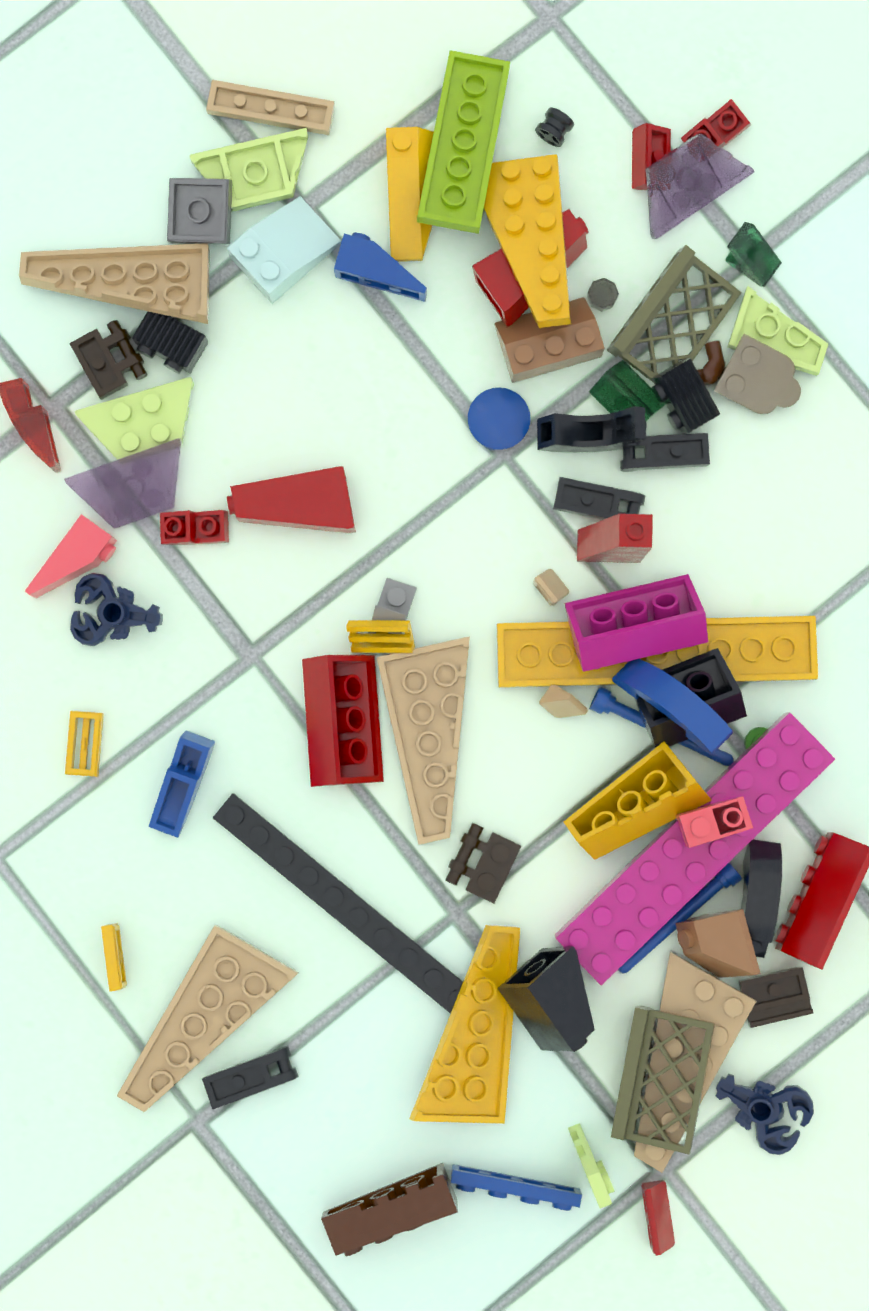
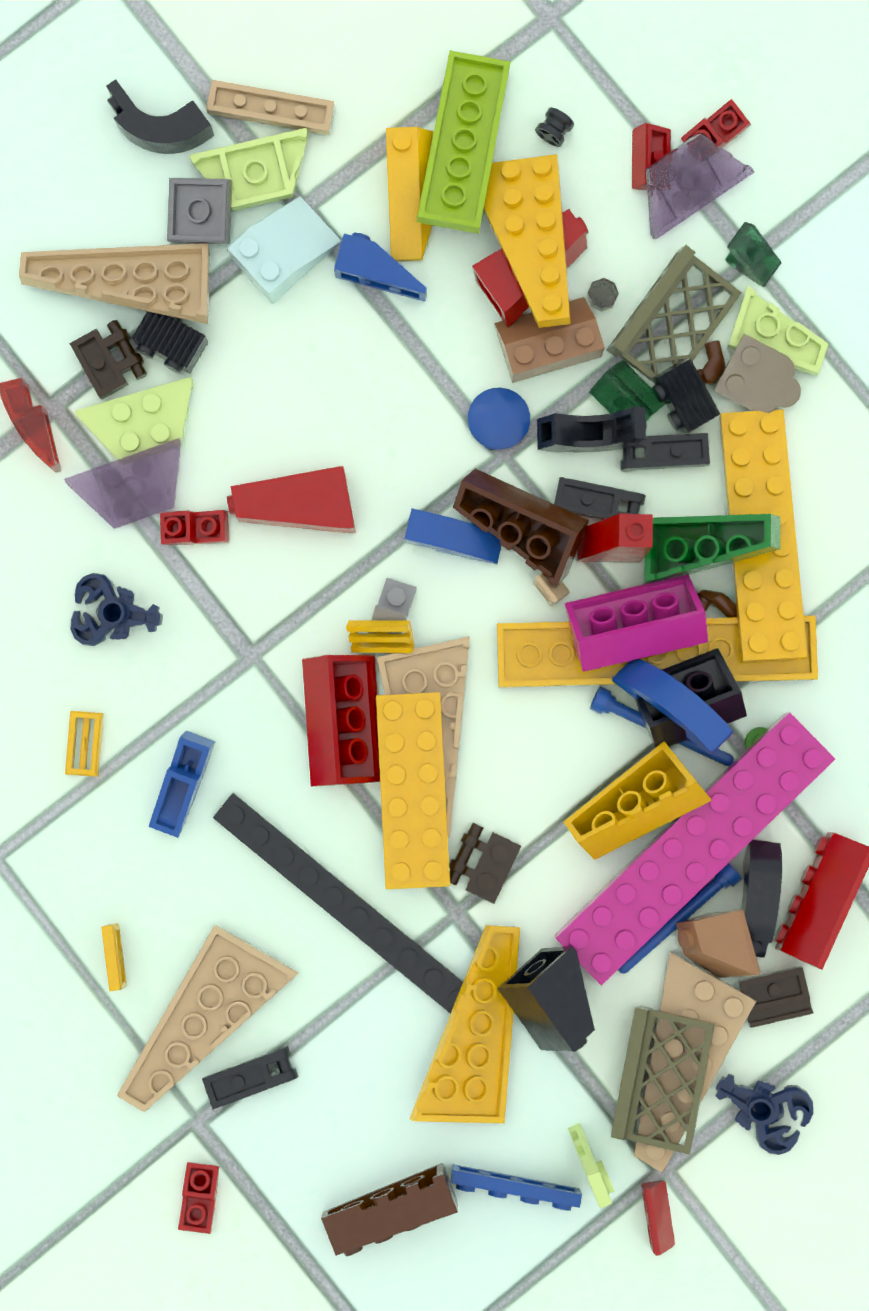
coral slope [24,514,117,598] -> none
tan slope [539,684,588,718] -> none
coral slope [676,796,753,848] -> none
none -> black arch [106,79,215,154]
none -> red slope [178,1162,220,1234]
none -> yellow plate [376,692,450,890]
none -> blue slope [404,508,501,565]
none -> reddish brown wedge [452,468,589,587]
none -> green wedge [644,514,780,583]
none -> reddish brown arm [697,589,737,618]
none -> yellow plate [719,409,808,663]

